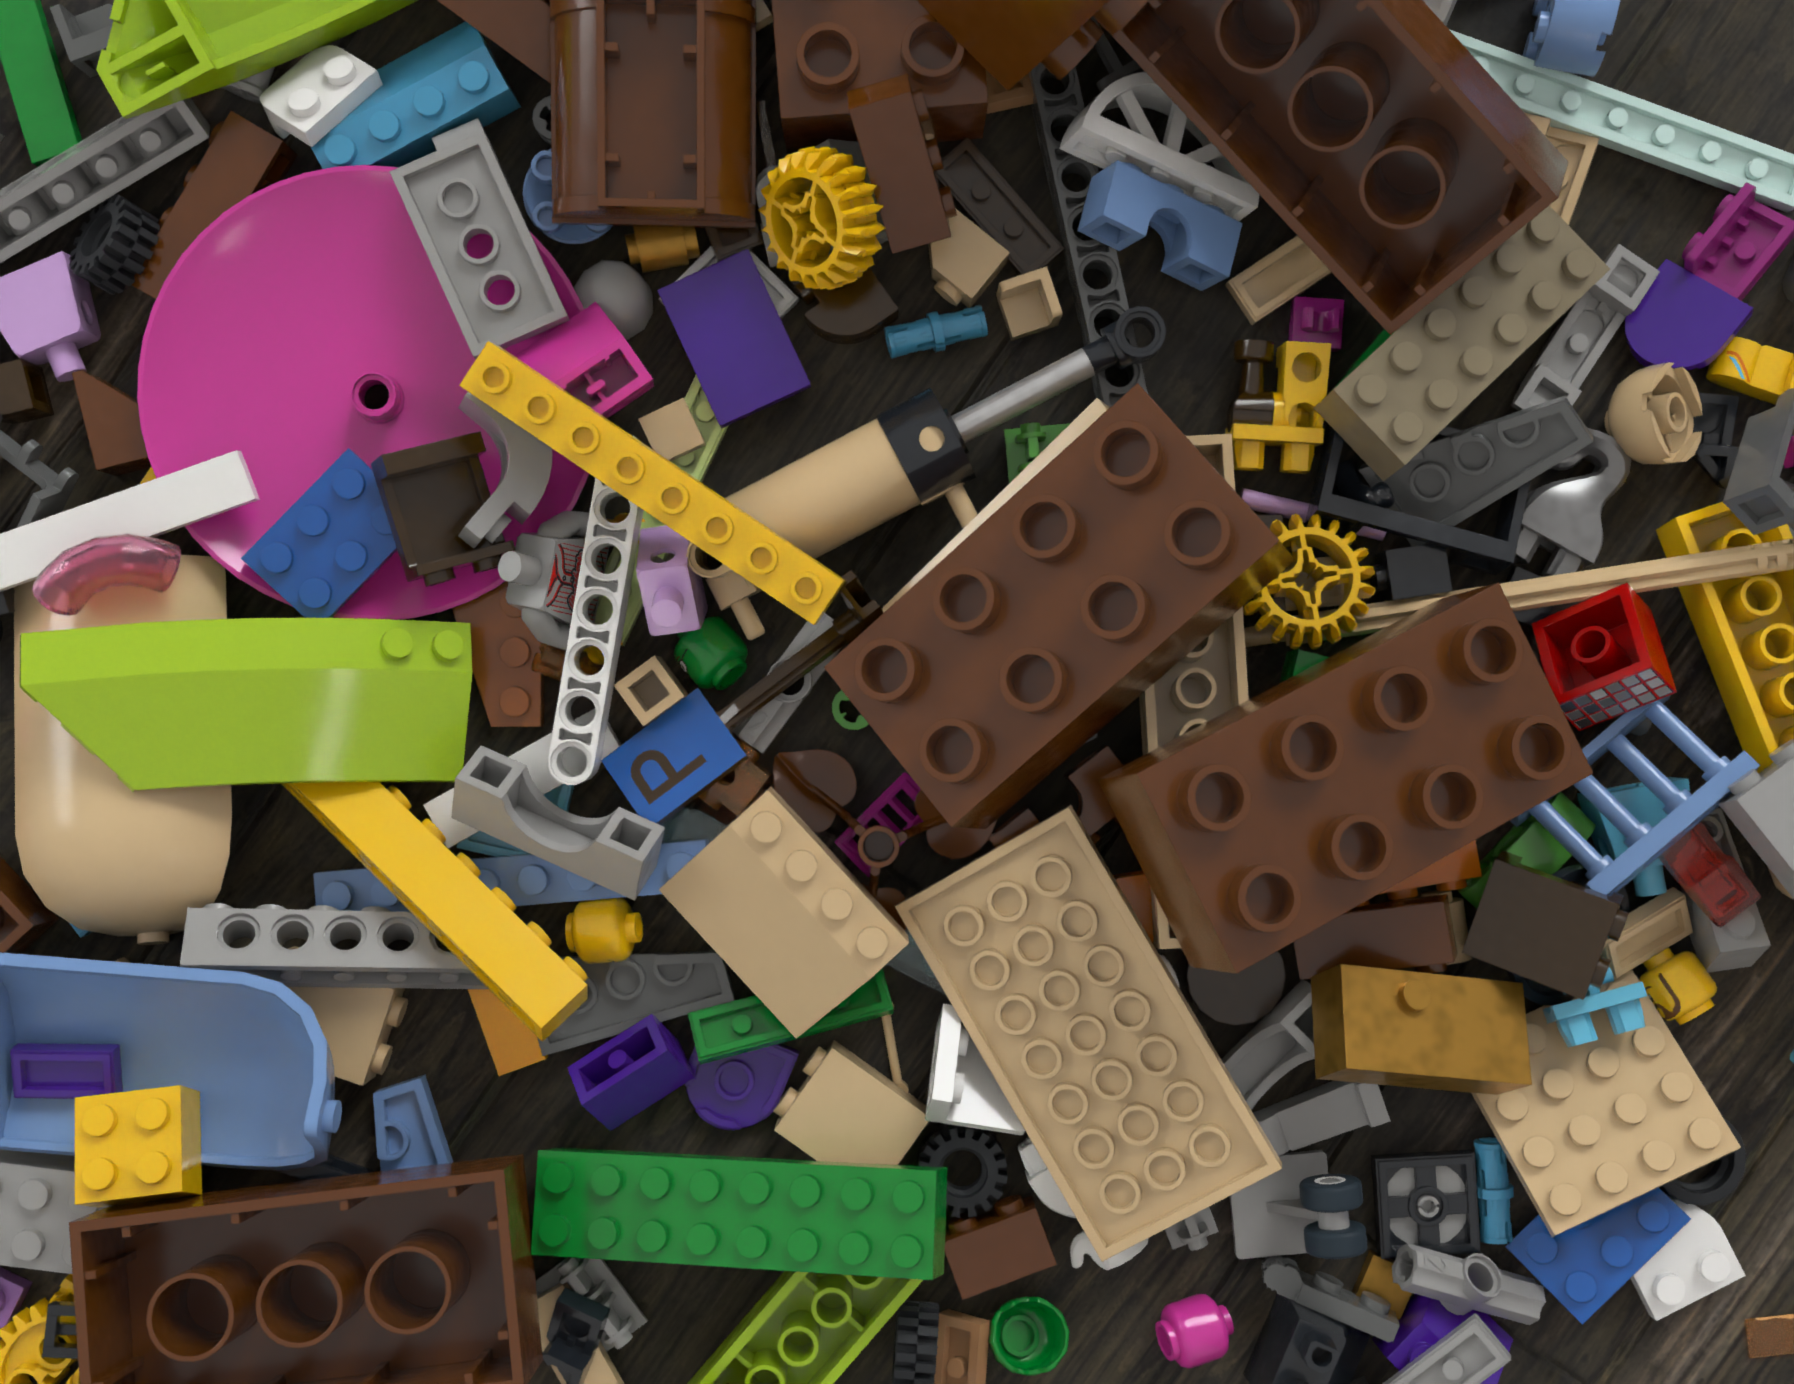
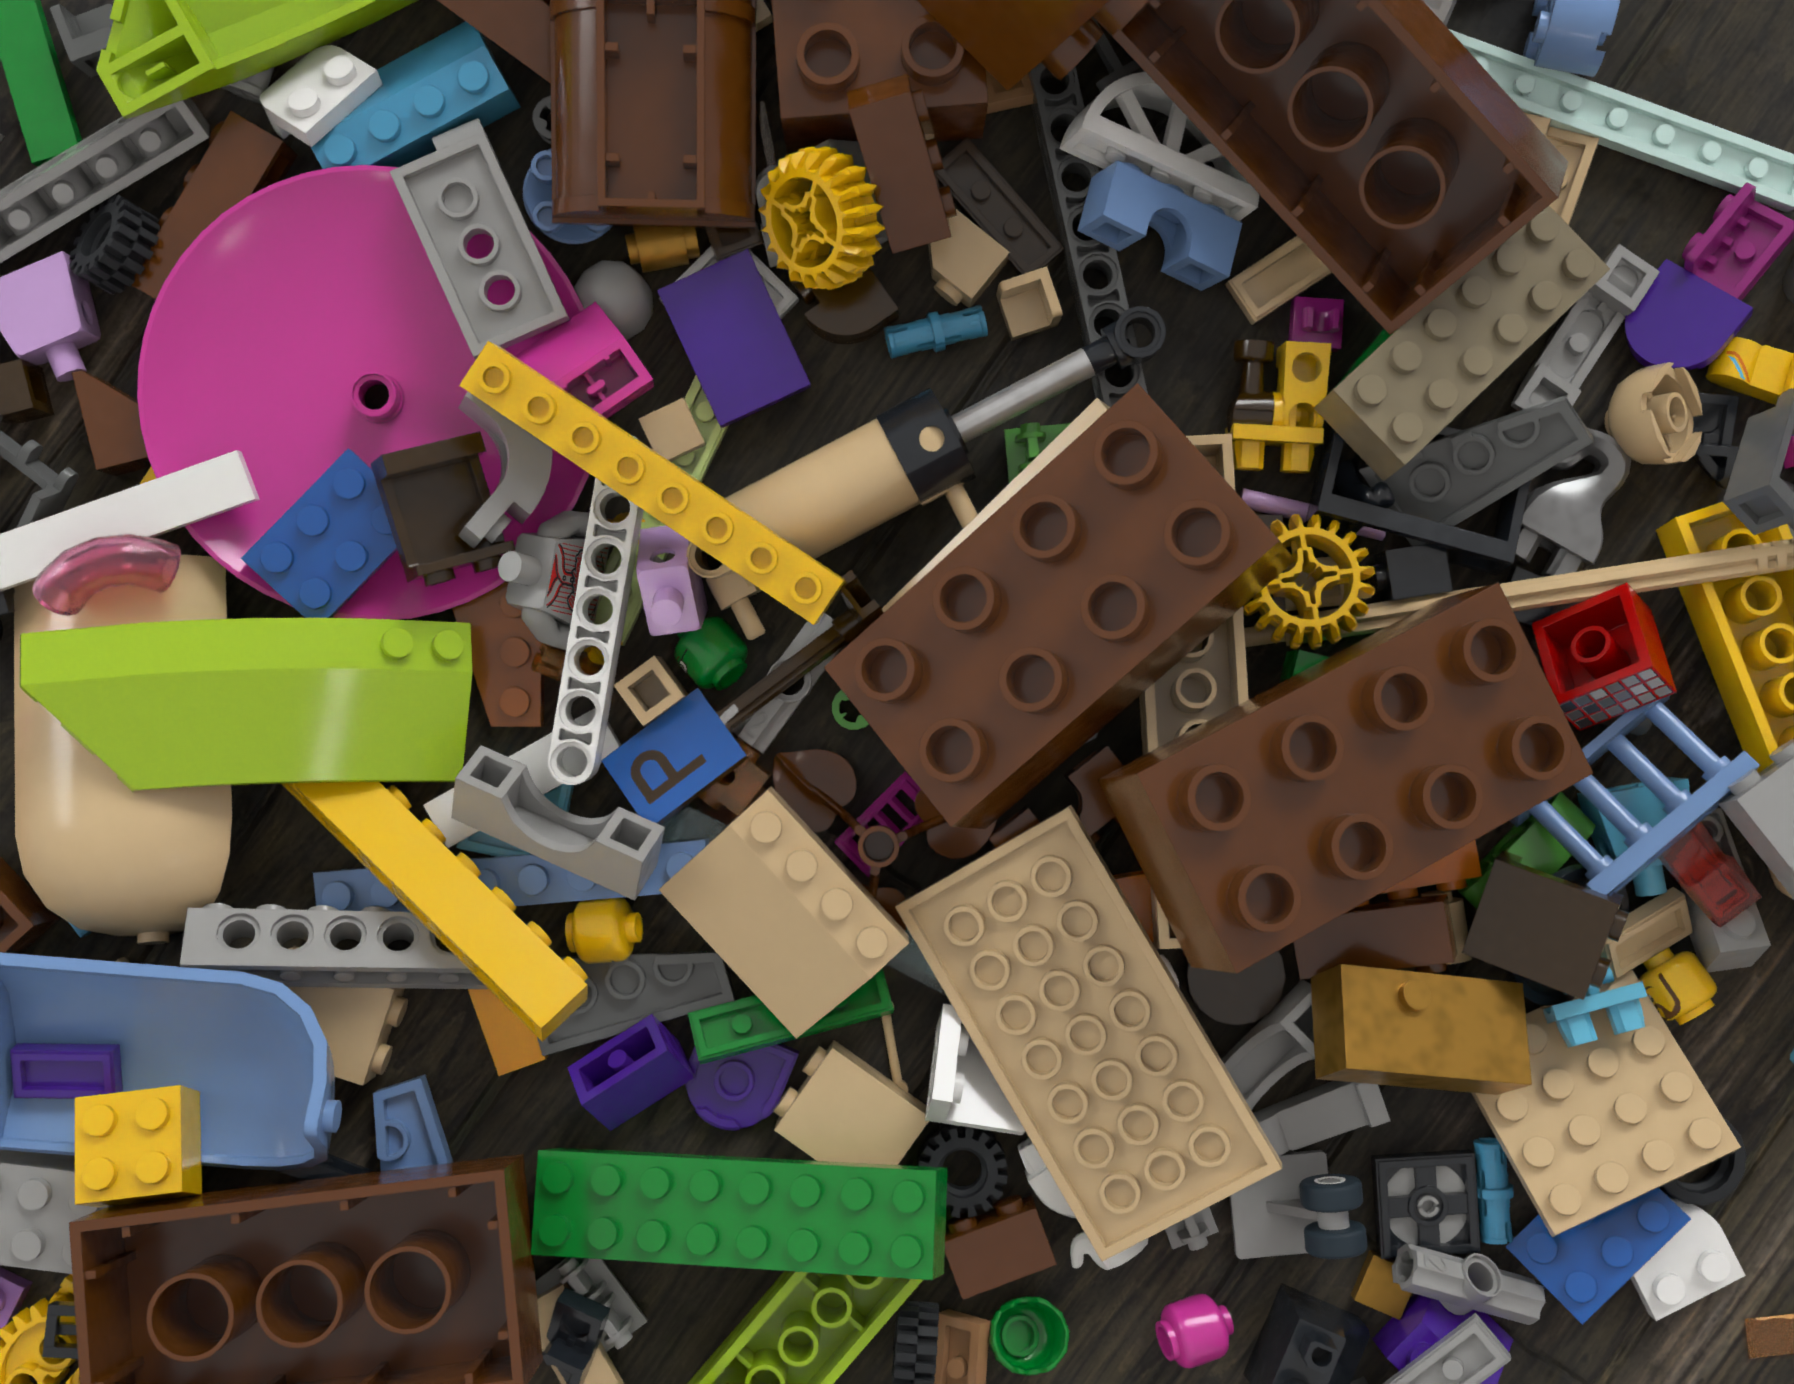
dark grey hinge [1261,1255,1400,1343] -> none

